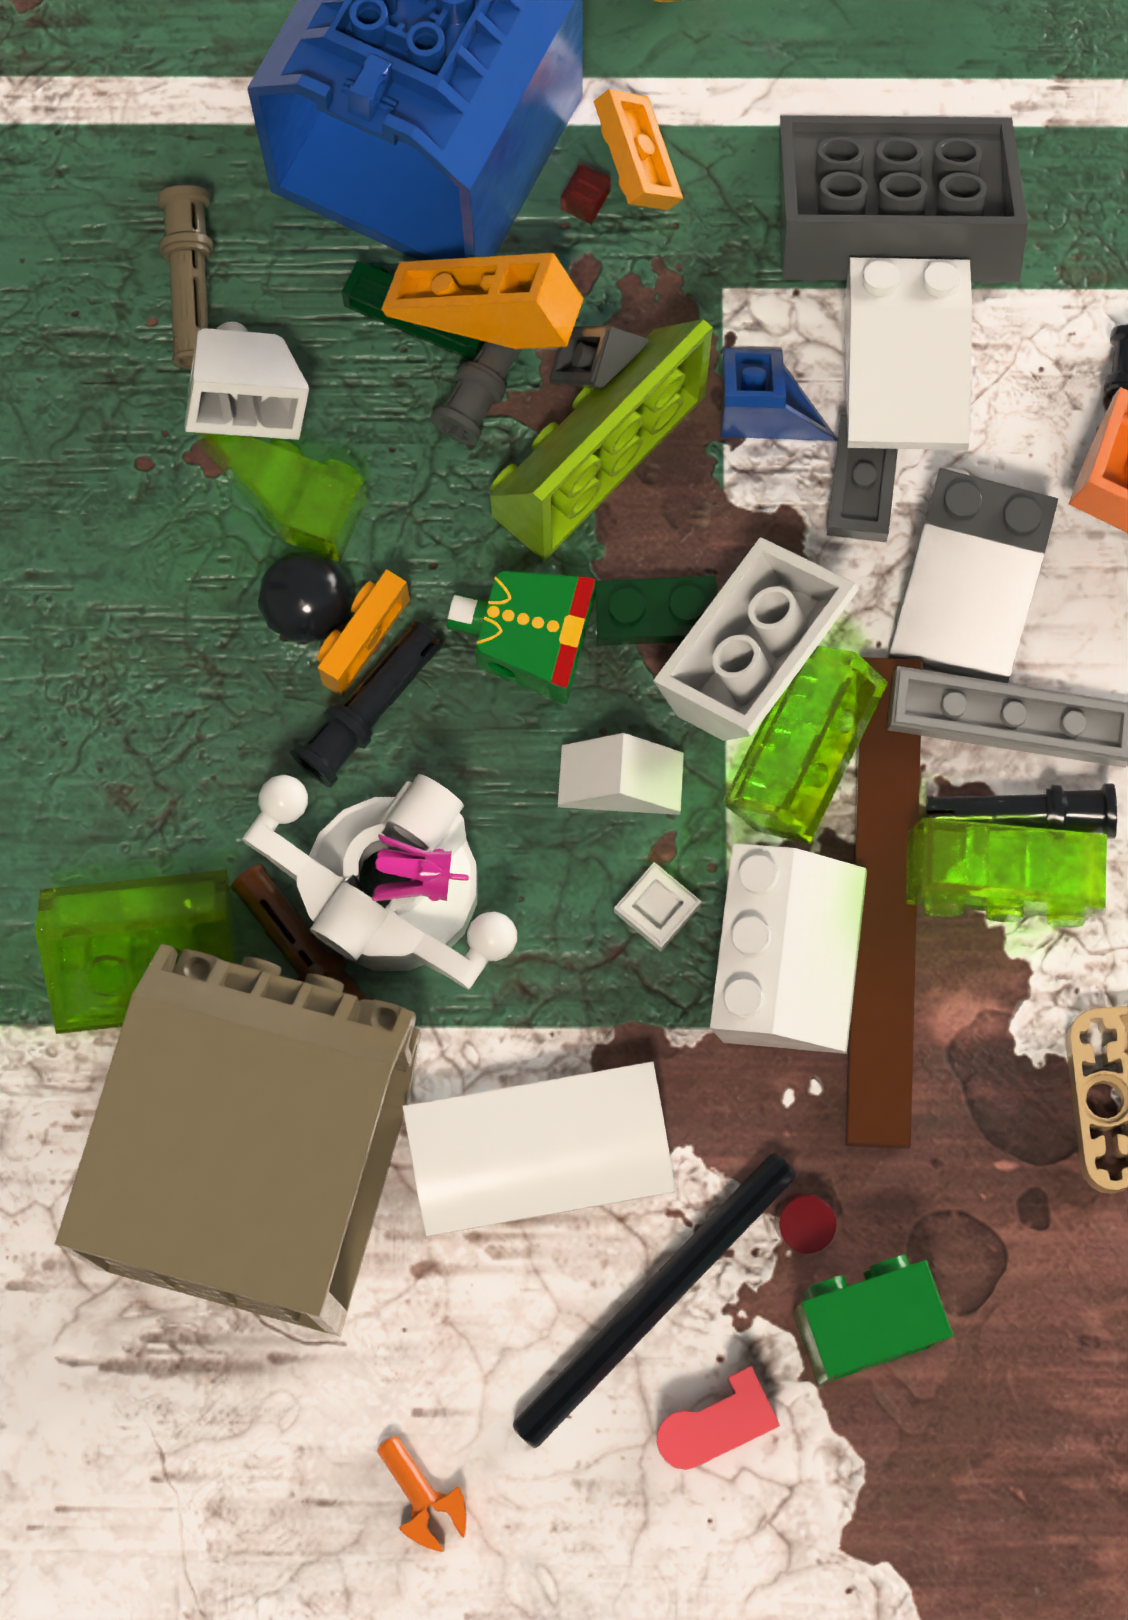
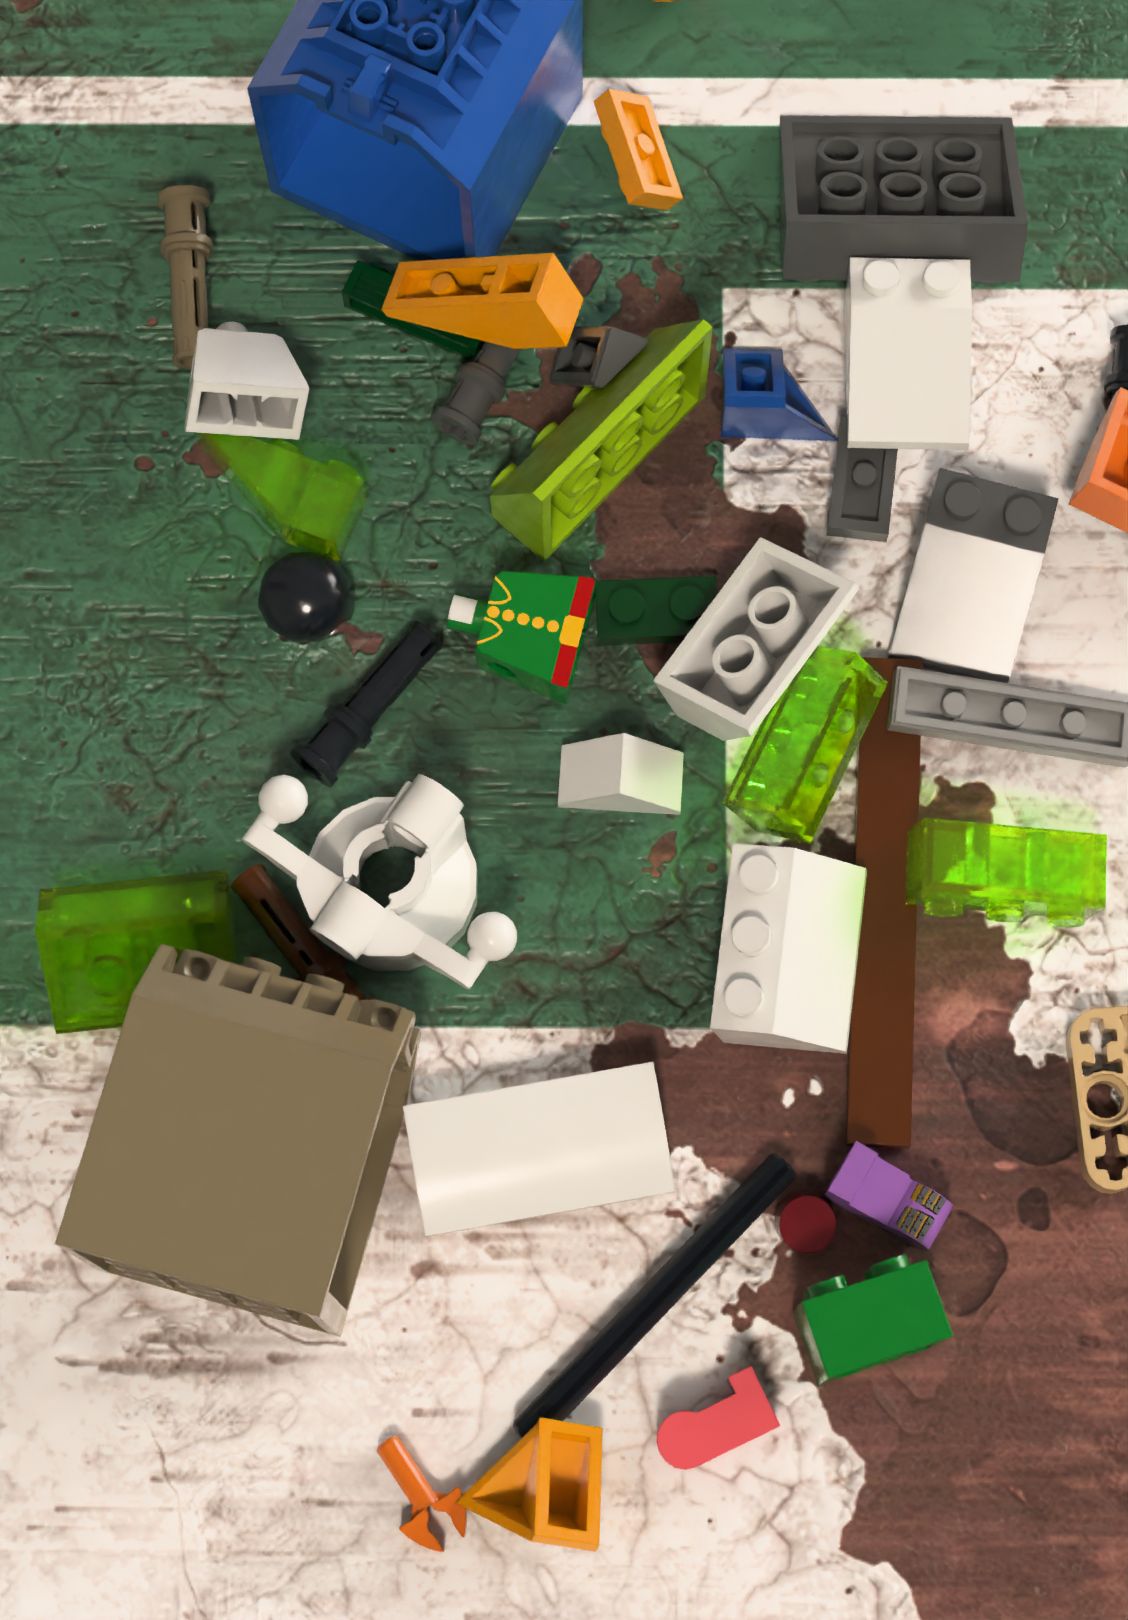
light orange plate [317,569,410,697] -> none
dark pink piece [372,834,469,901] -> none
clear red piece [561,164,611,225] -> none
white tile [614,862,702,952] -> none
black pin [926,783,1117,840] -> none
none -> light orange slope [455,1418,603,1552]
none -> medium lavender leg [822,1141,953,1251]

